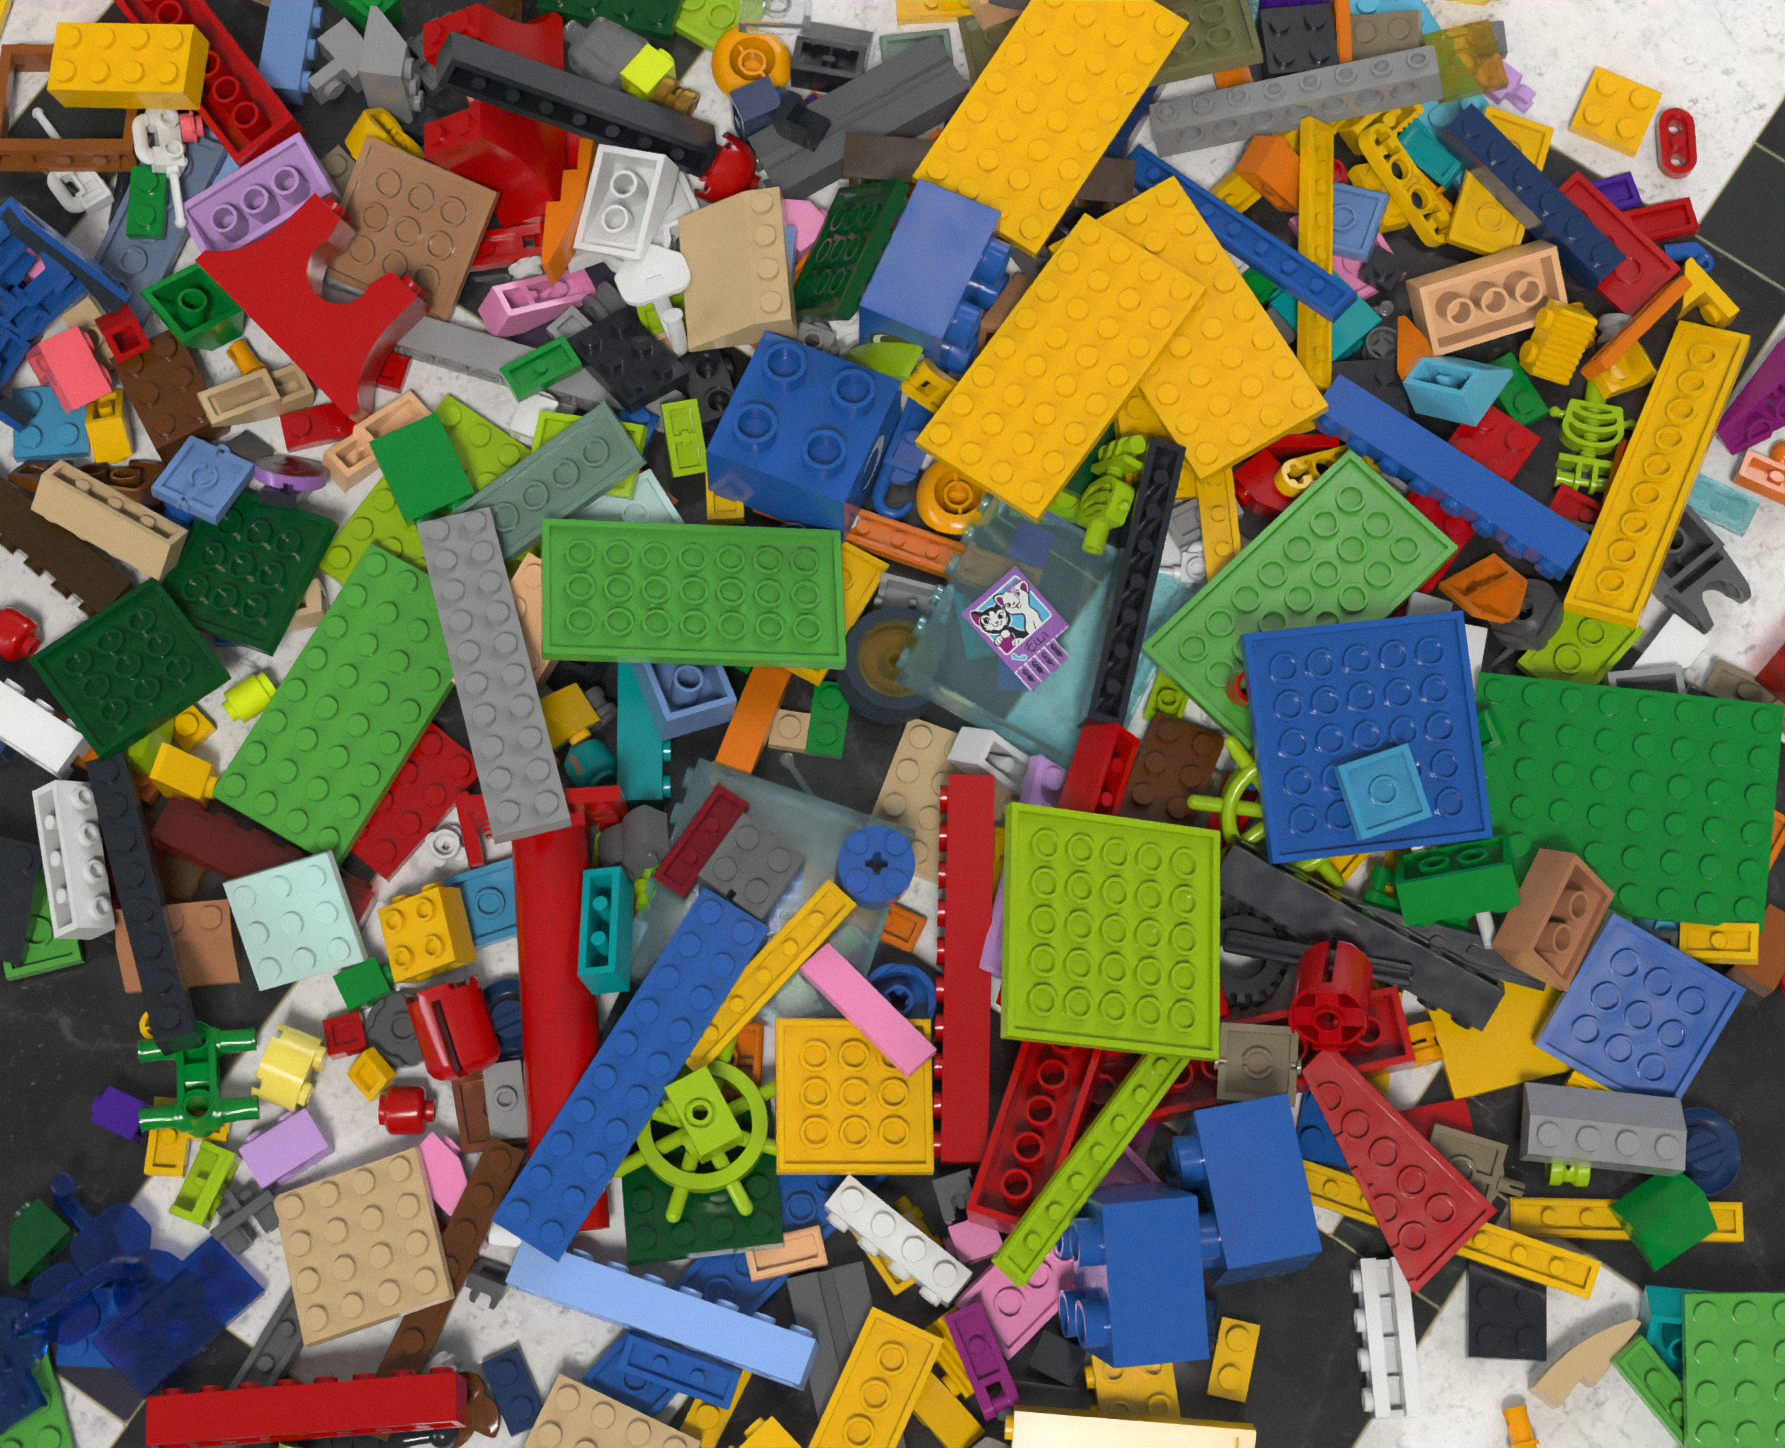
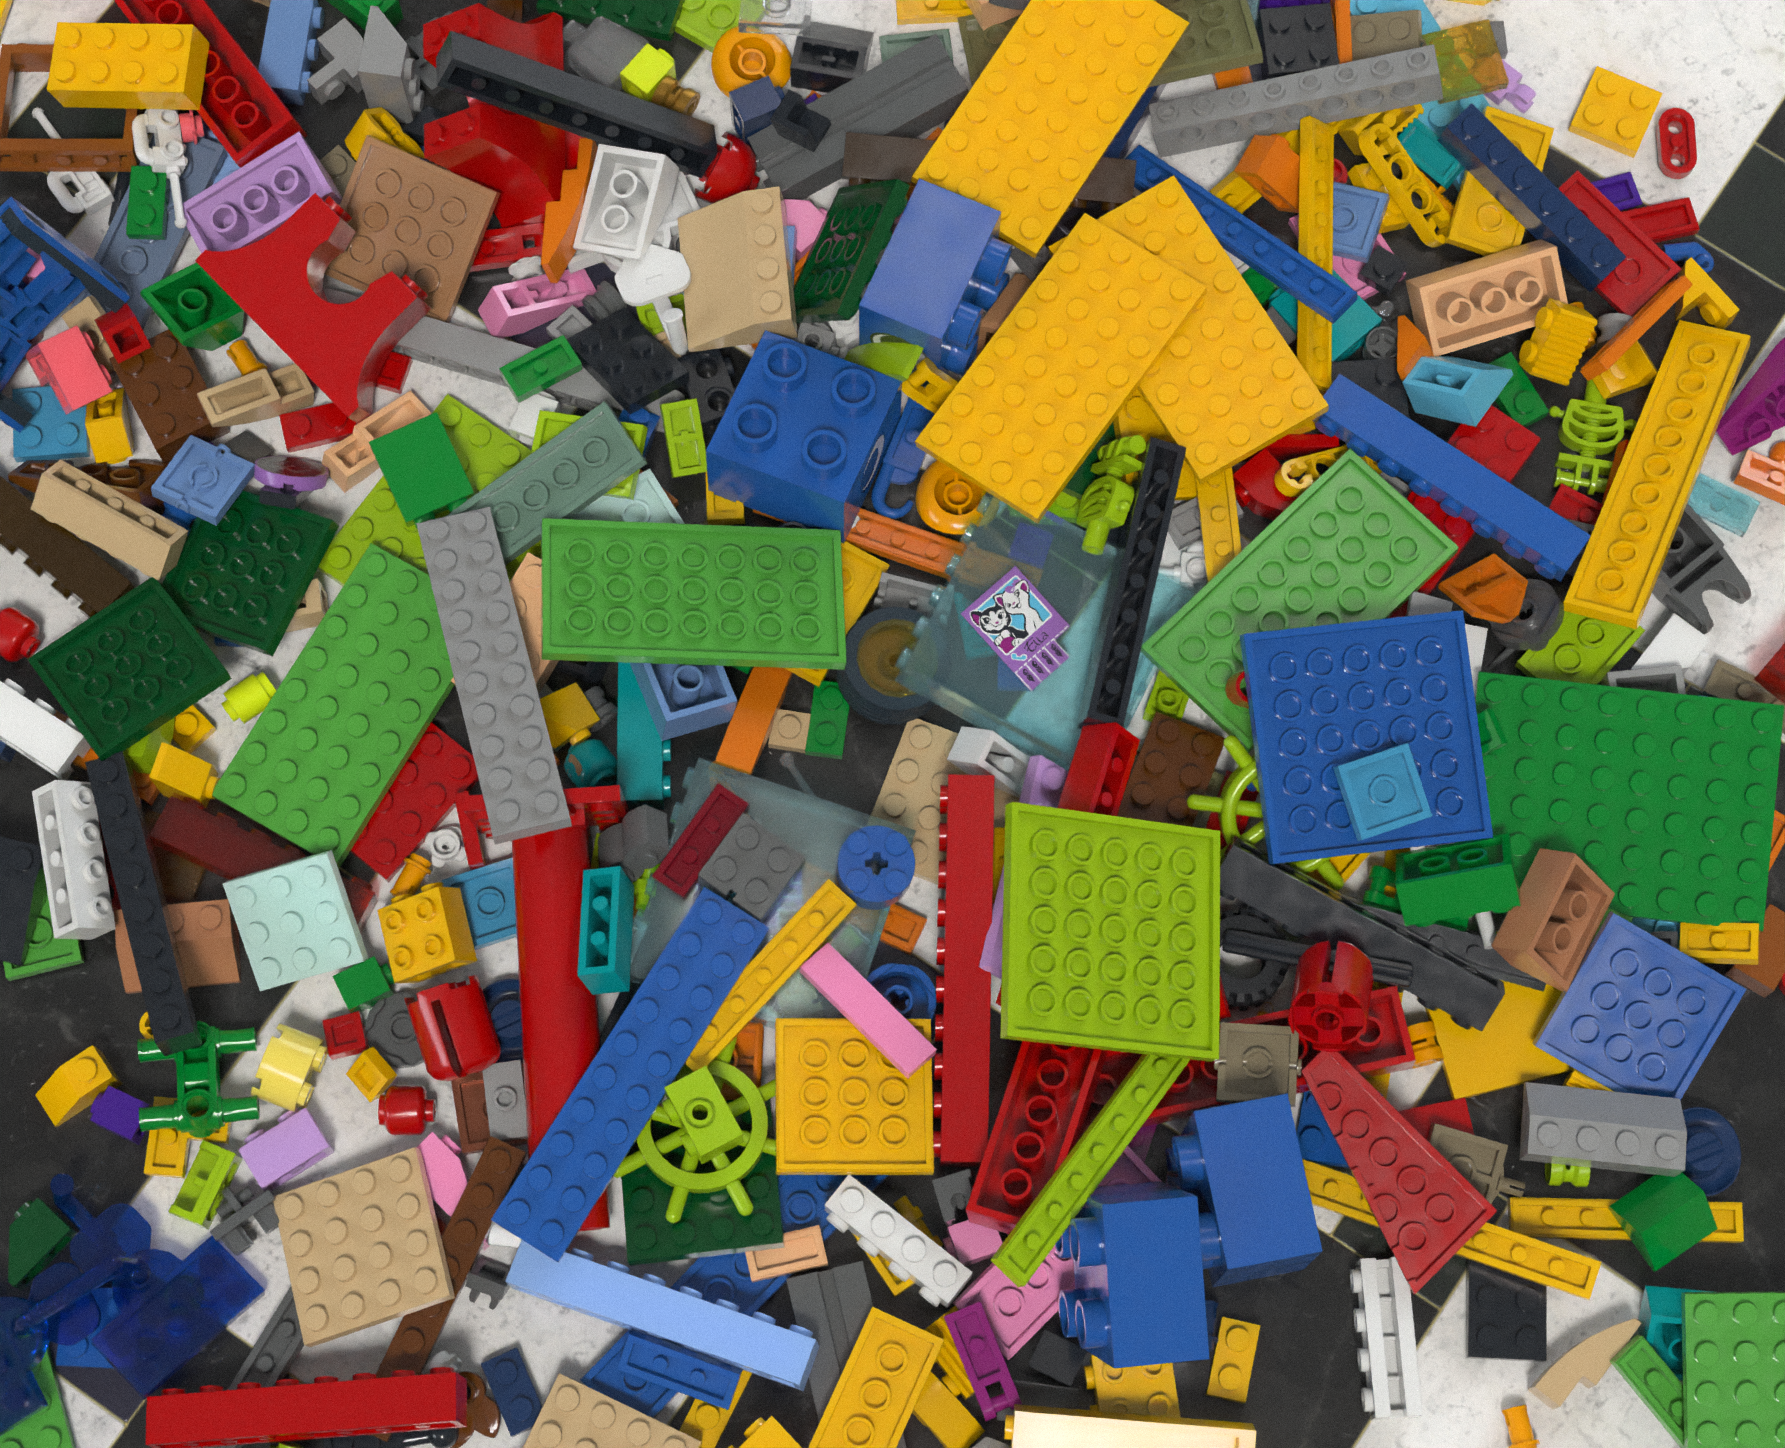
none -> yellow slope [35,1045,122,1127]
none -> light orange pin [389,853,432,897]

